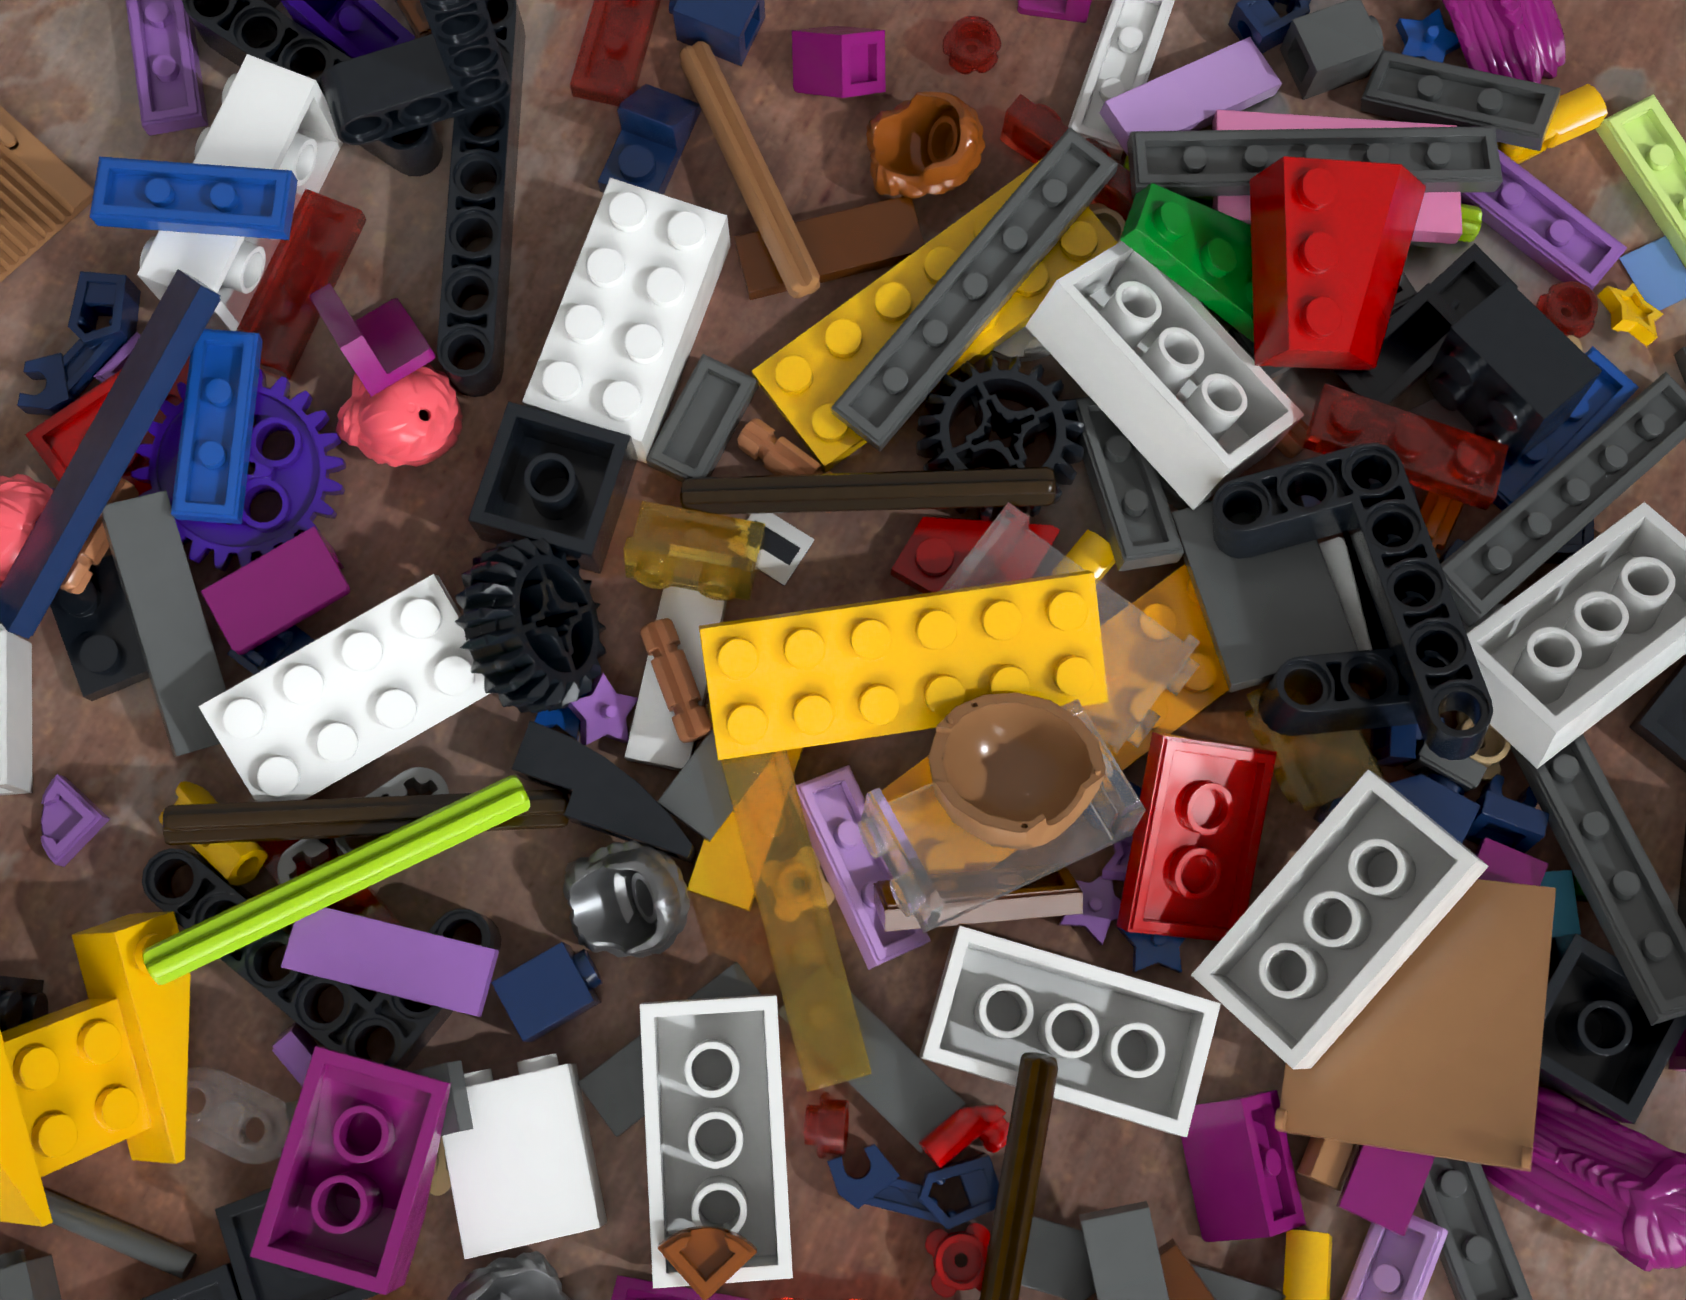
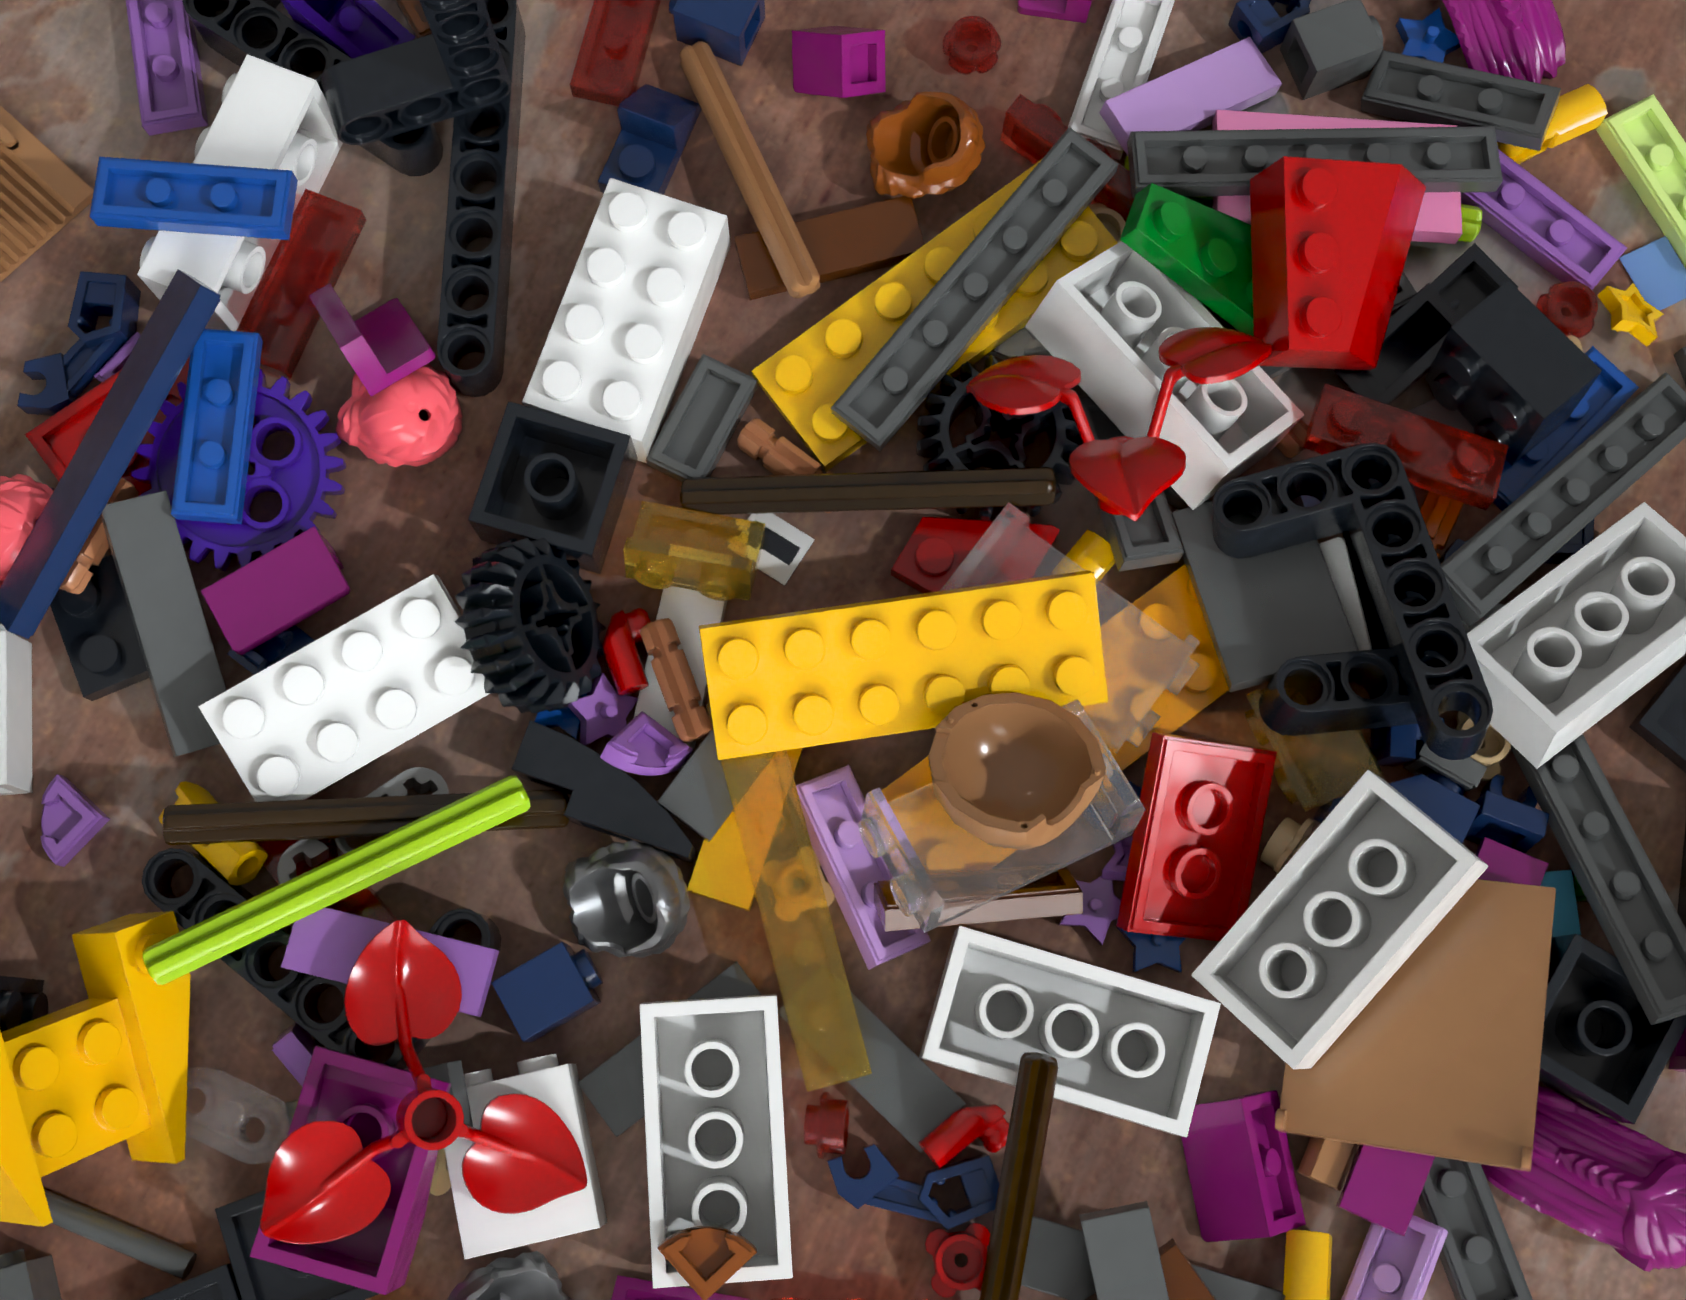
none -> red plant [260,920,587,1244]
none -> medium lavender tile [600,711,693,776]
none -> red arm [603,608,651,696]
none -> red plant [966,327,1272,521]
none -> tan plate [1260,817,1315,877]

